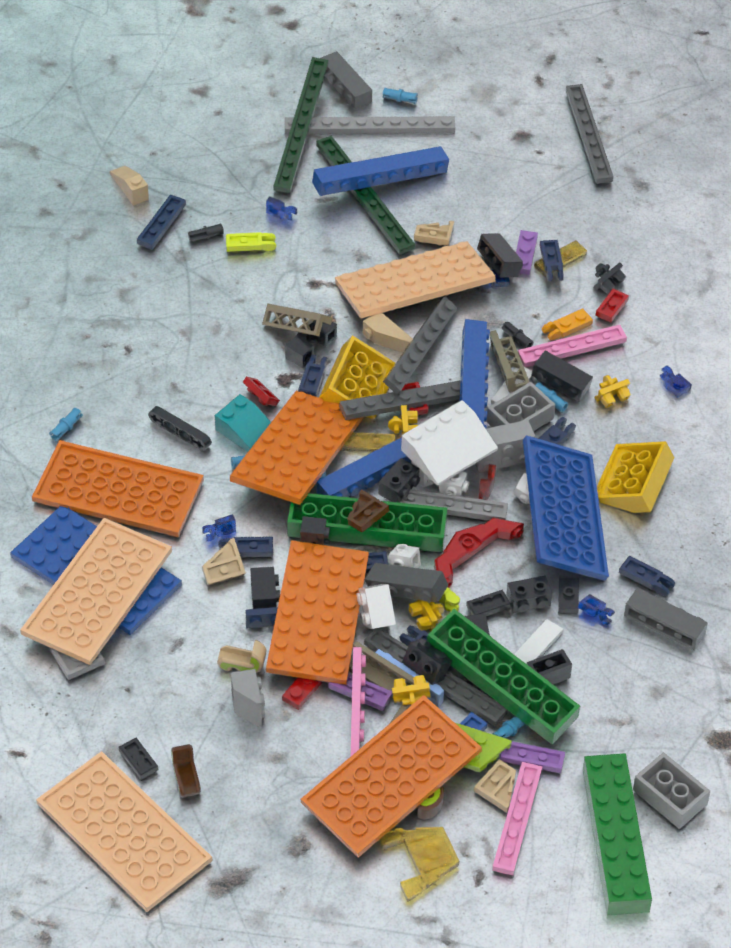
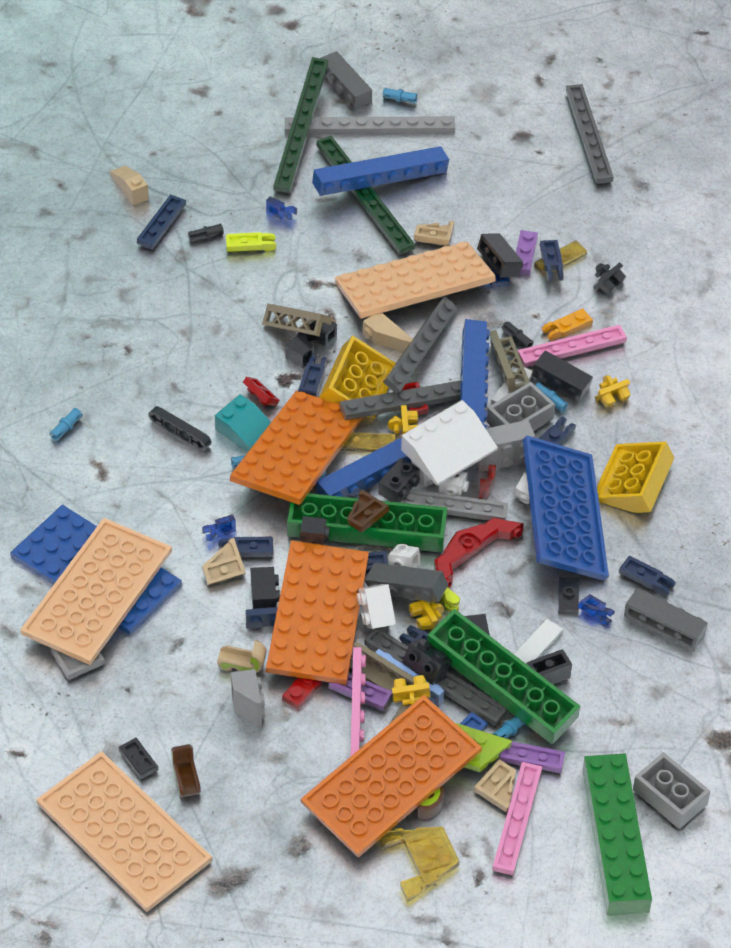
orange plate [32,440,204,538] -> none
black plate [466,589,511,616] -> none
black brick [506,575,552,613] -> none
red plate [595,289,629,323] -> none
clear blue plate [660,365,692,398] -> none

